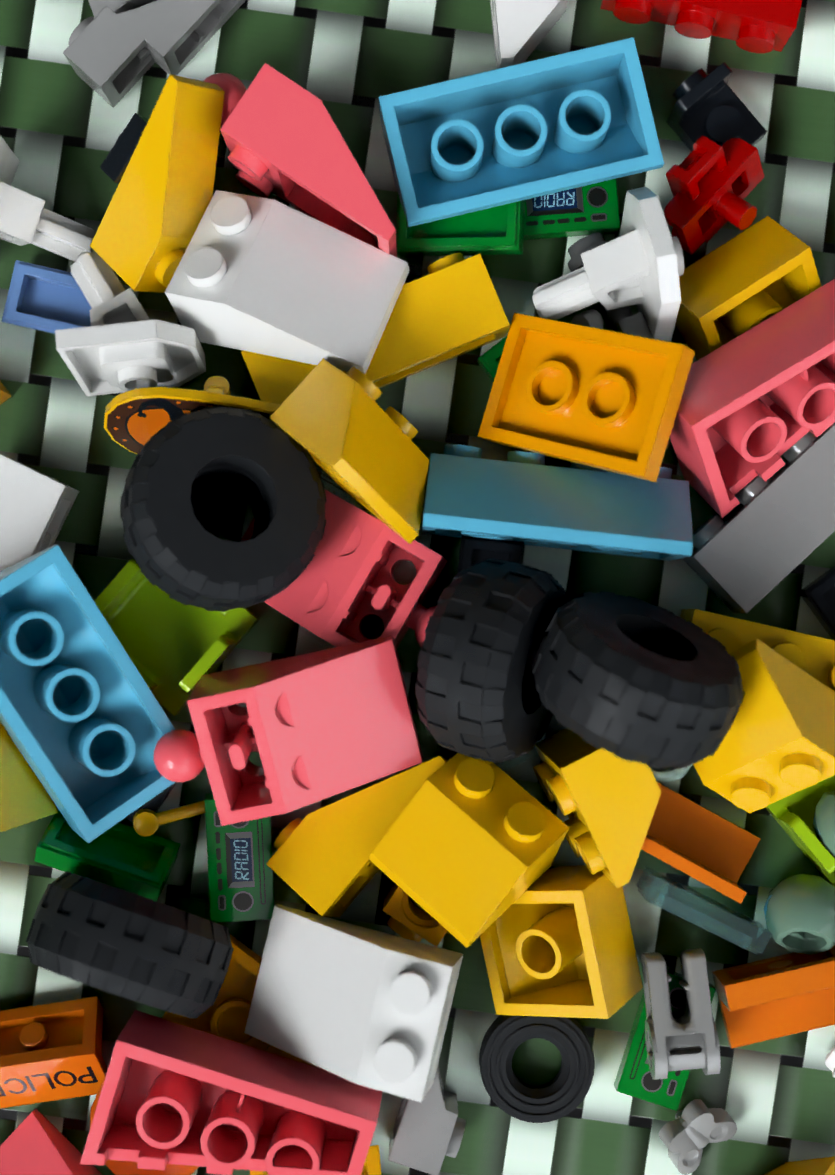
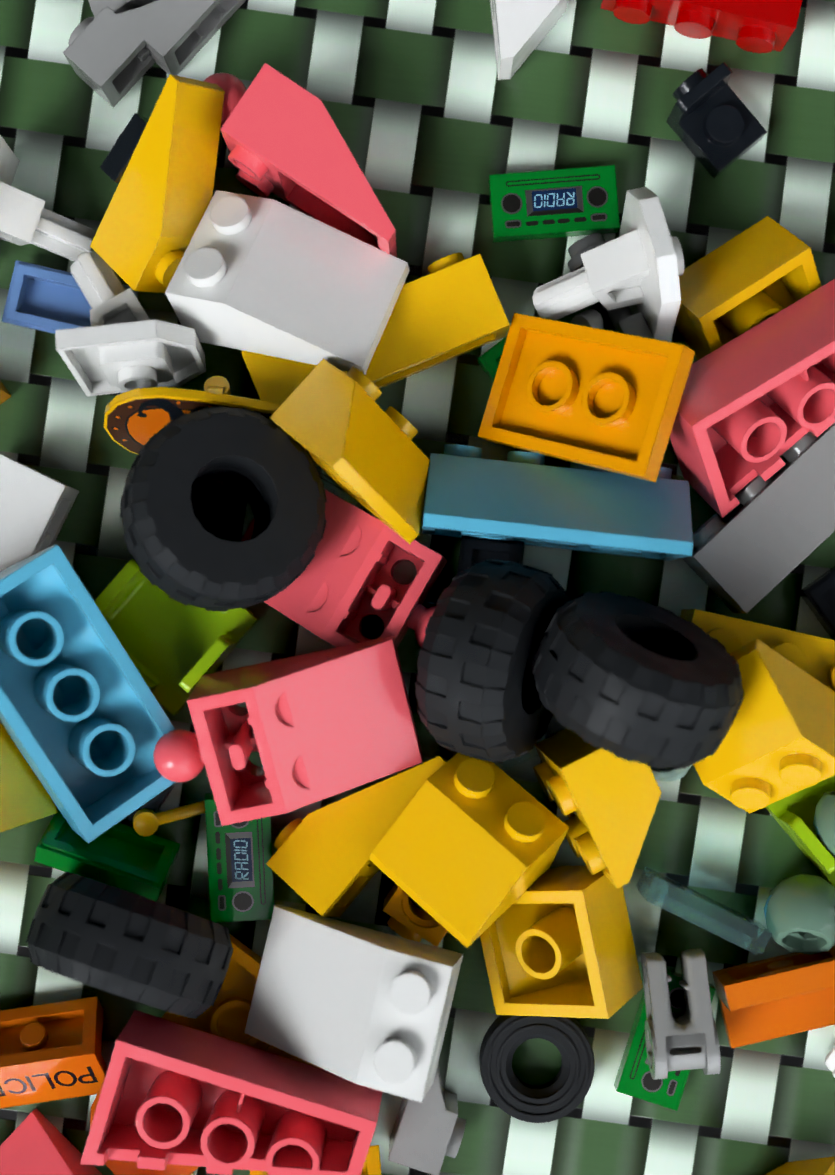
medium azure slope [378,37,664,227] -> none
green tile [396,192,525,257] -> none
orange panel [641,781,760,904] -> none
light grey piece [659,1099,737,1175] -> none
red piece [664,136,765,255] -> none

